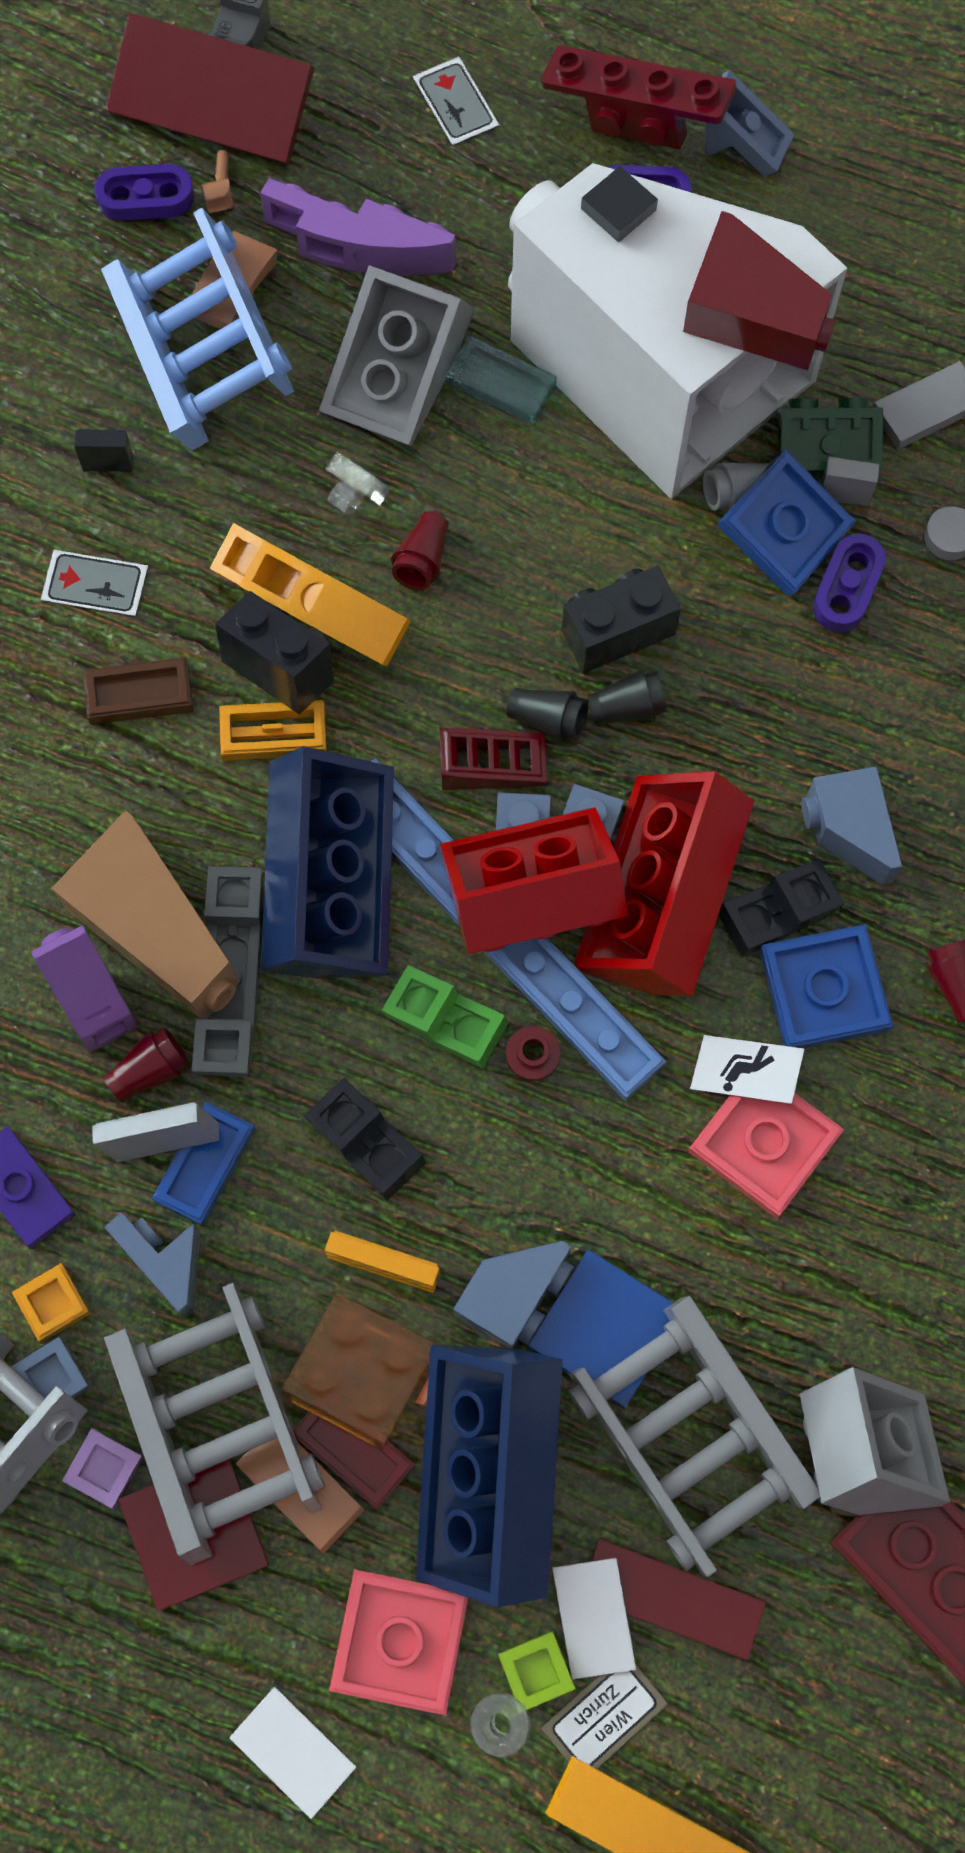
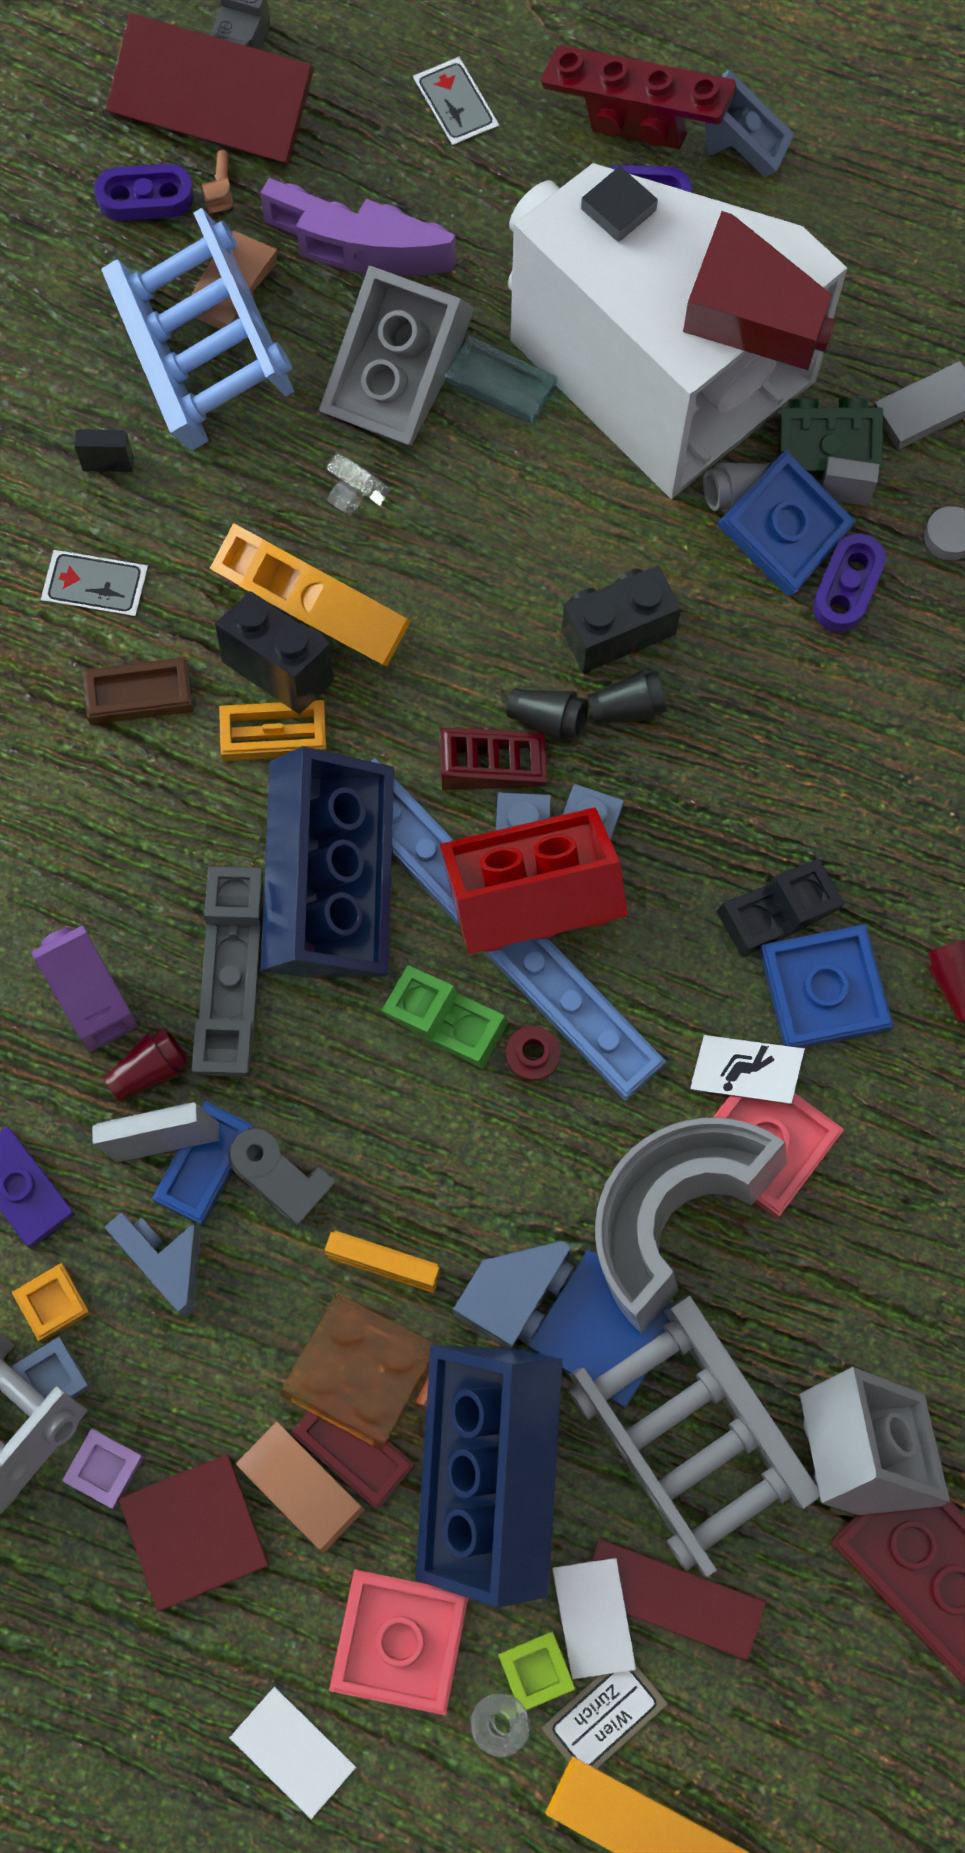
medium nougat slope [51,810,240,1019] -> none
light grey fence [104,1283,325,1566] -> none
black slope [304,1078,426,1201] -> none
dark red cone [391,511,449,590] -> none
red slope [574,771,754,997] -> none
sand blue slope [801,767,902,885] -> none
none -> dark grey leg [227,1128,336,1225]
none -> light grey brick [595,1118,787,1334]

